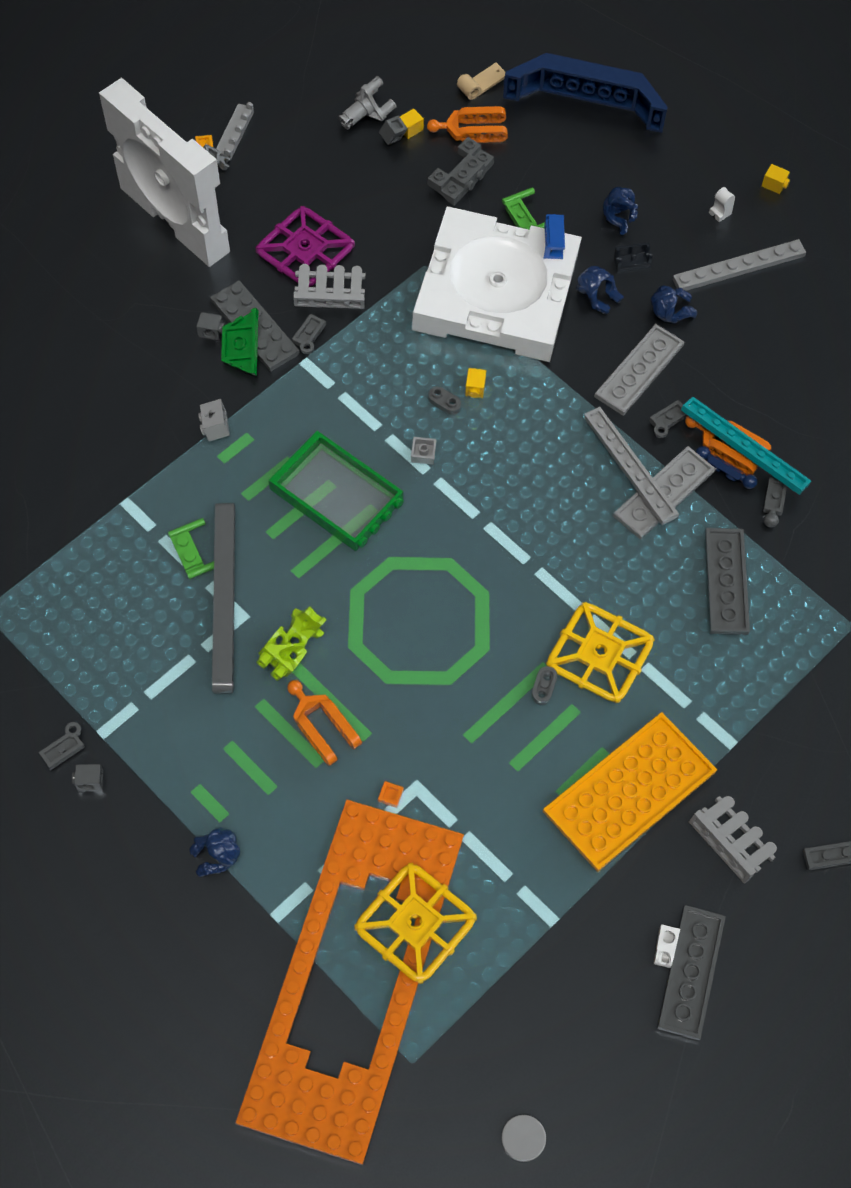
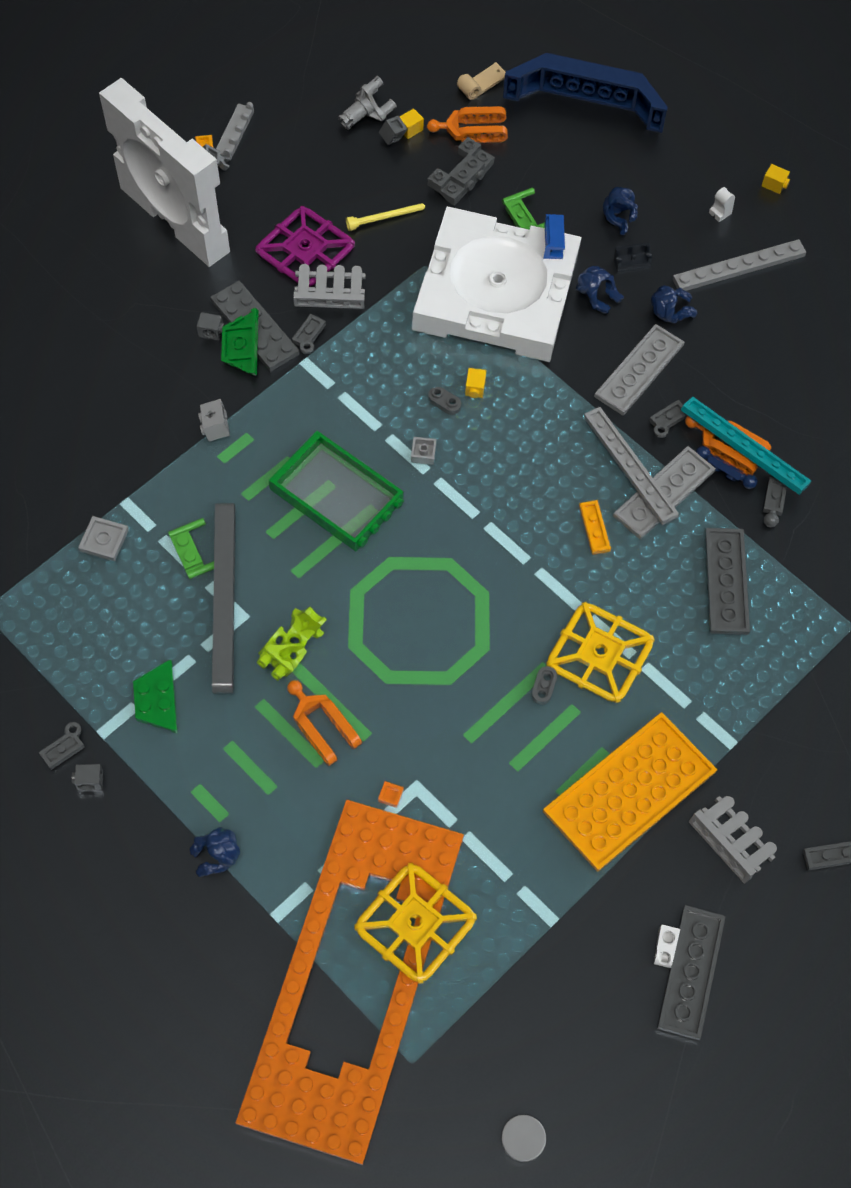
none -> light grey plate [78,516,129,561]
none -> green wing [133,660,178,733]
none -> light yellow piece [346,203,425,231]
none -> light orange tile [579,500,611,555]

